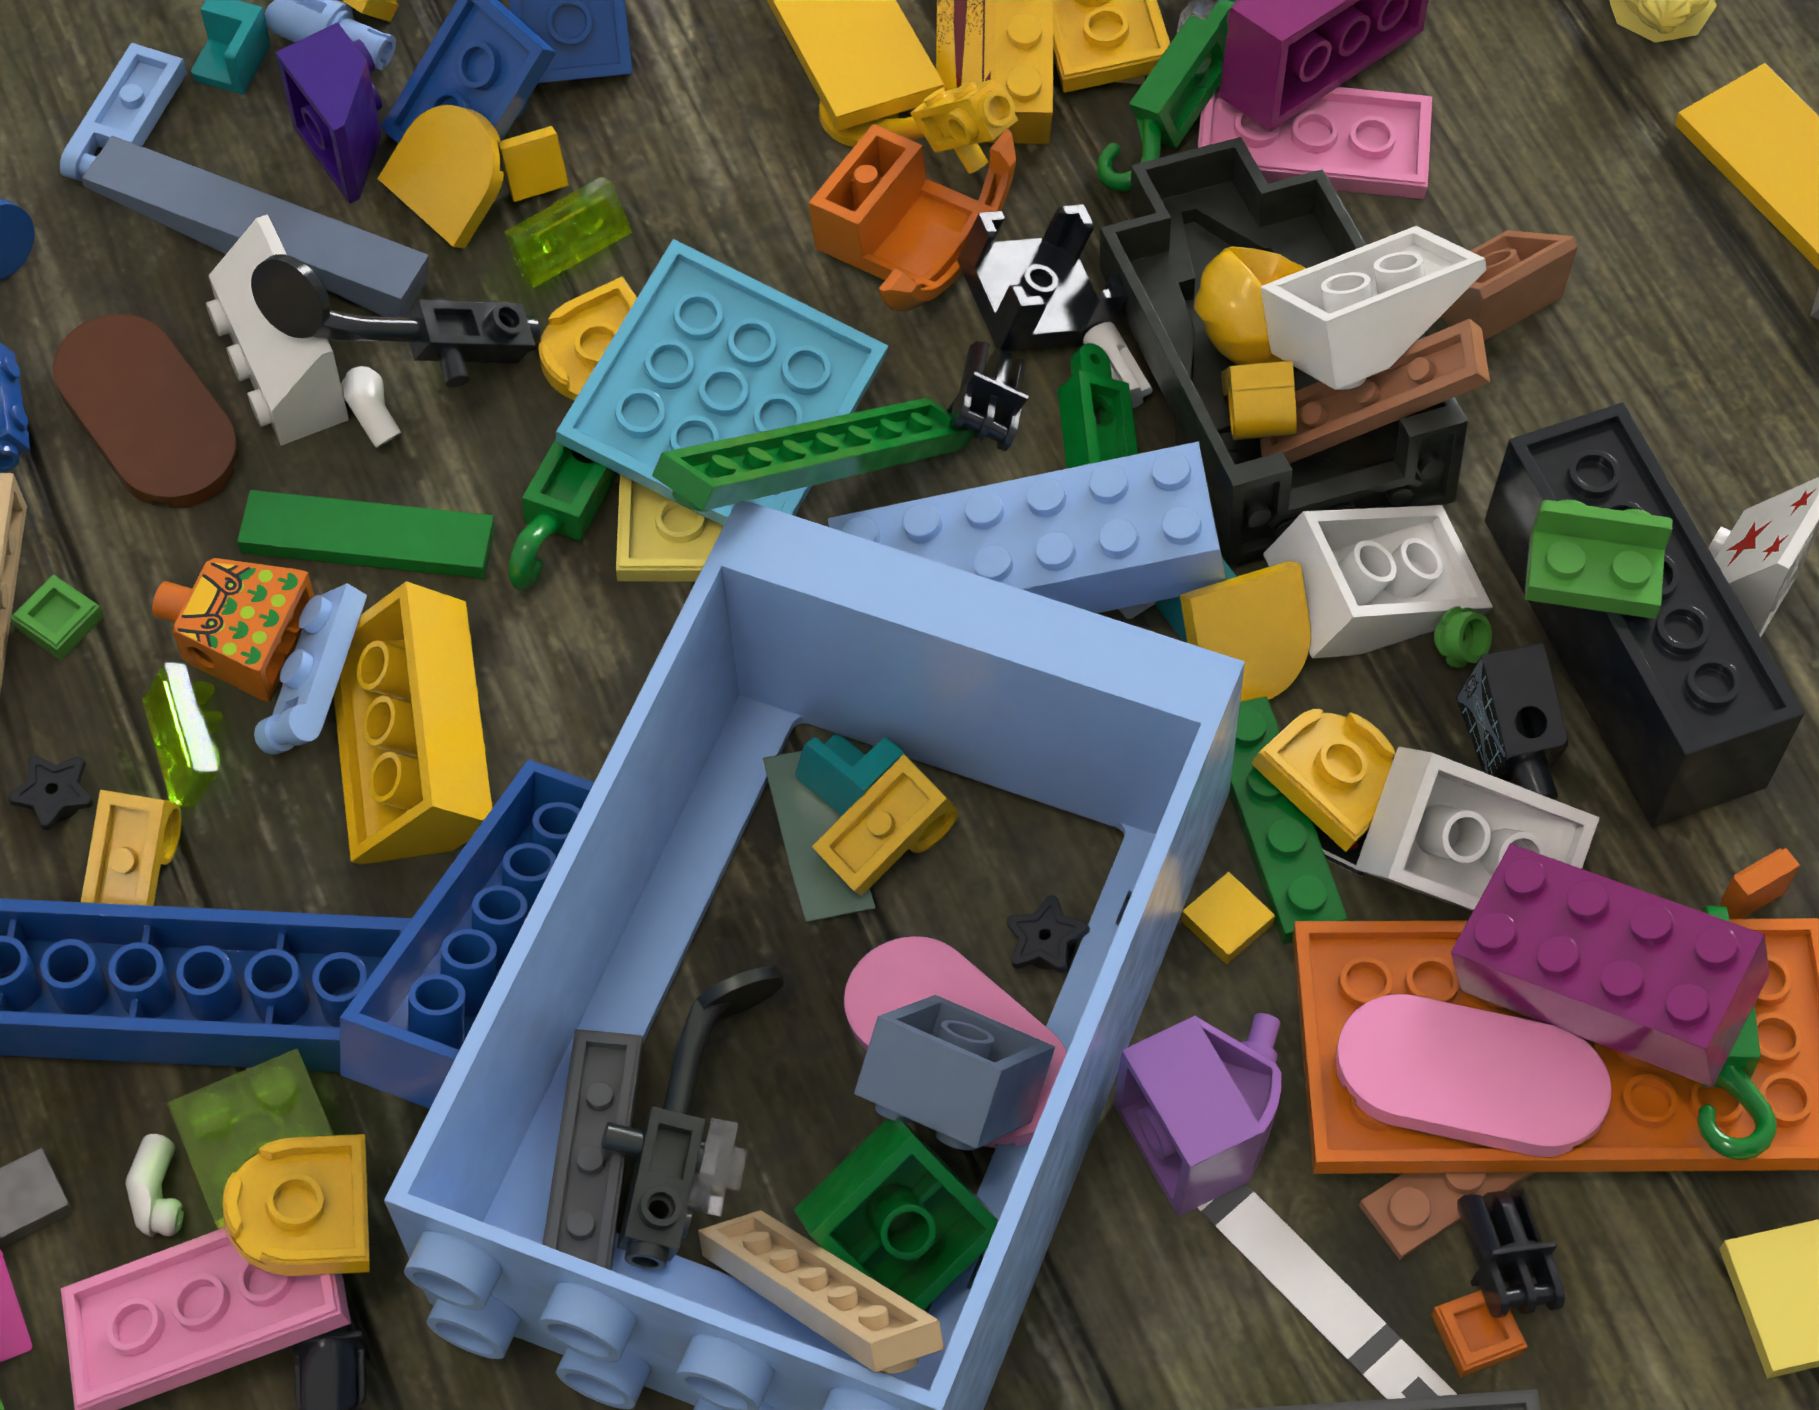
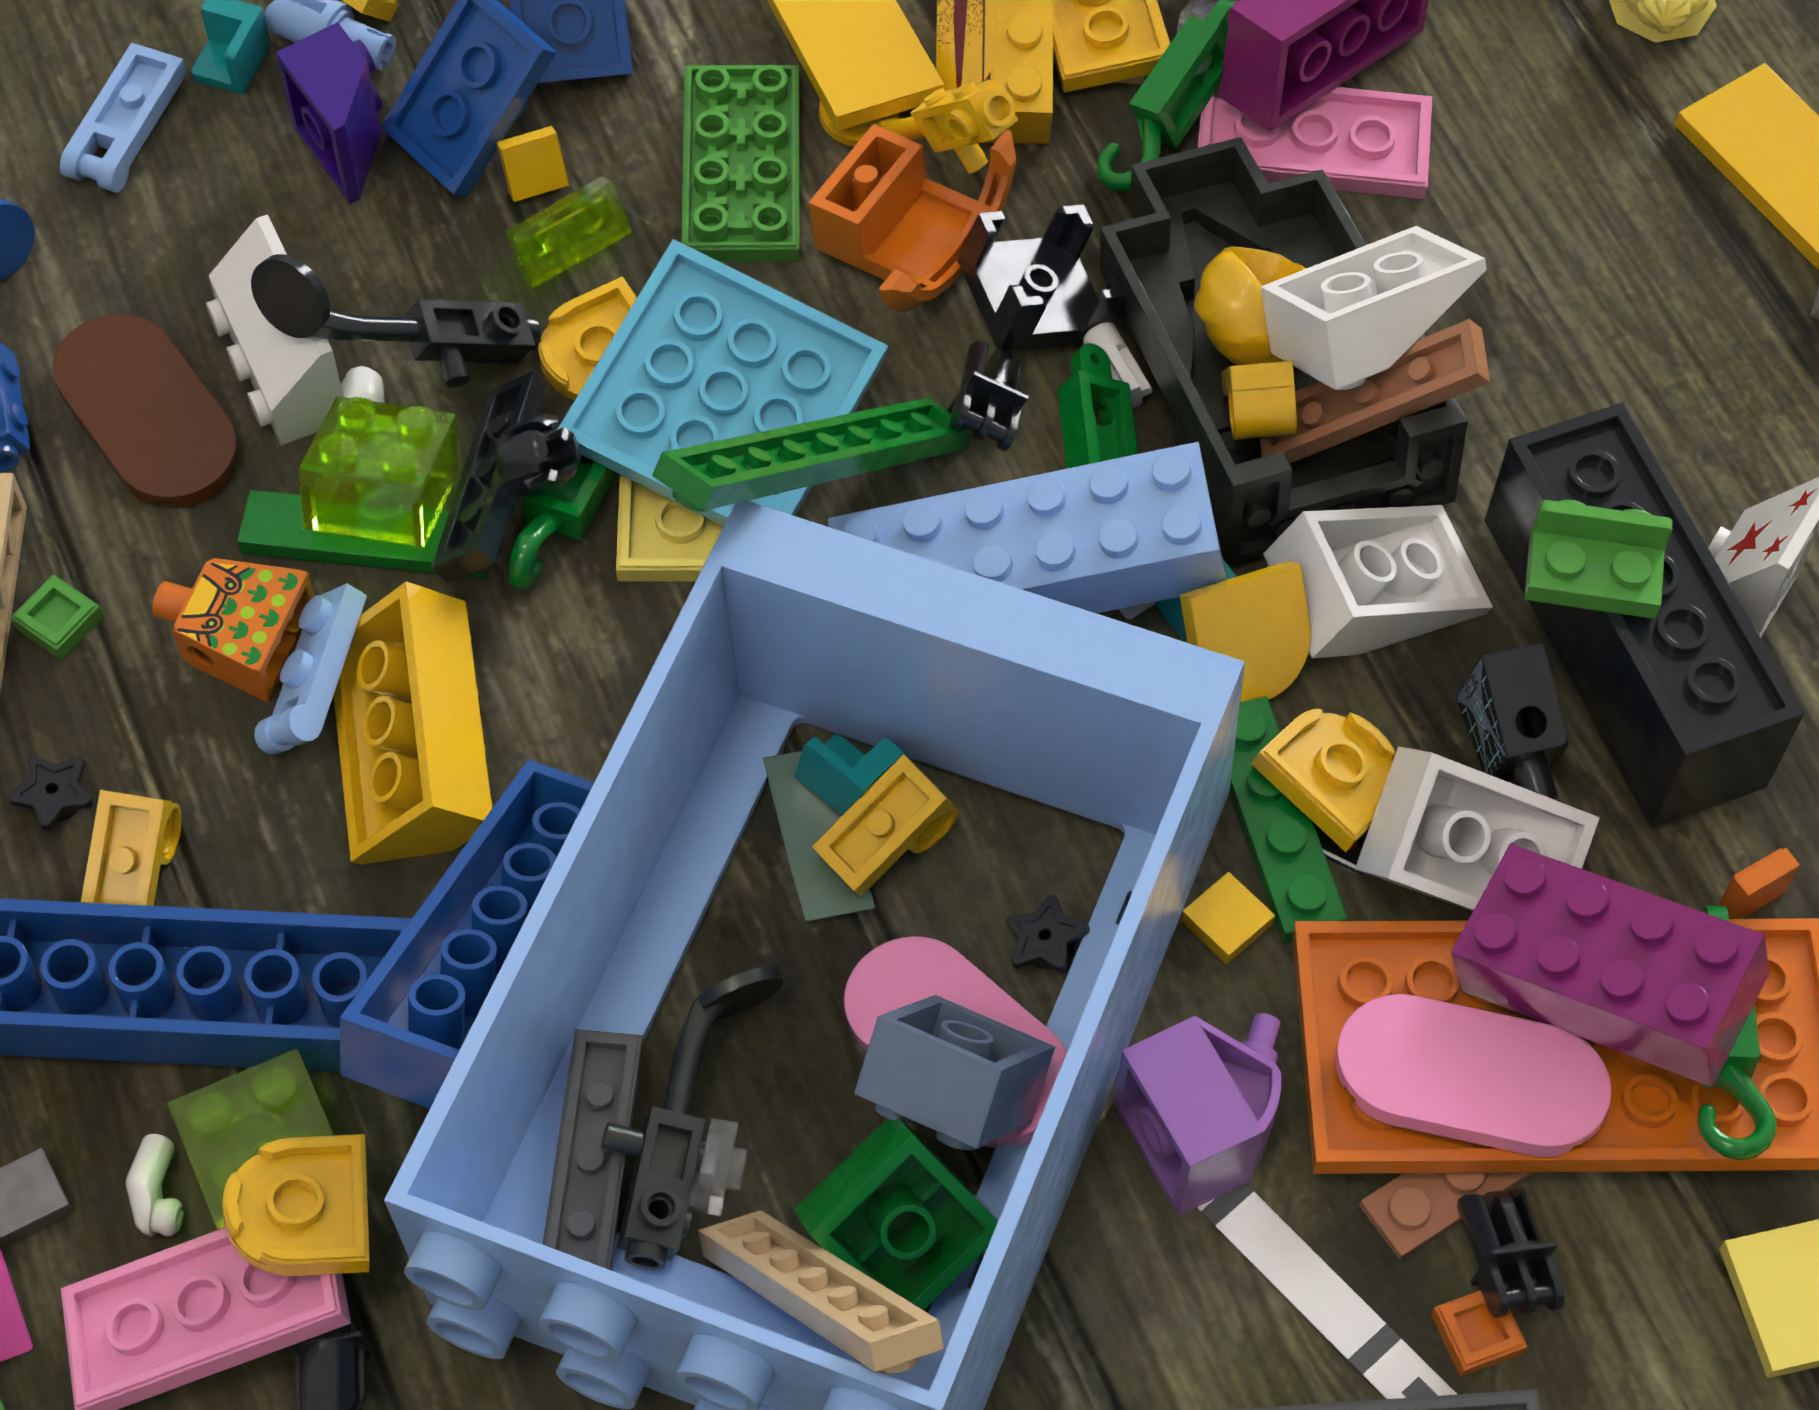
sand blue slope [82,135,429,317] -> none
clear neon green plate [142,663,223,806] -> none
yellow tile [377,105,504,249] -> none
bright green plate [1434,606,1492,668] -> none
nougat slope [1440,230,1578,341] -> none
none -> clear neon green brick [299,396,459,547]
none -> black plate [431,371,581,583]
none -> bright green tile [681,65,800,262]

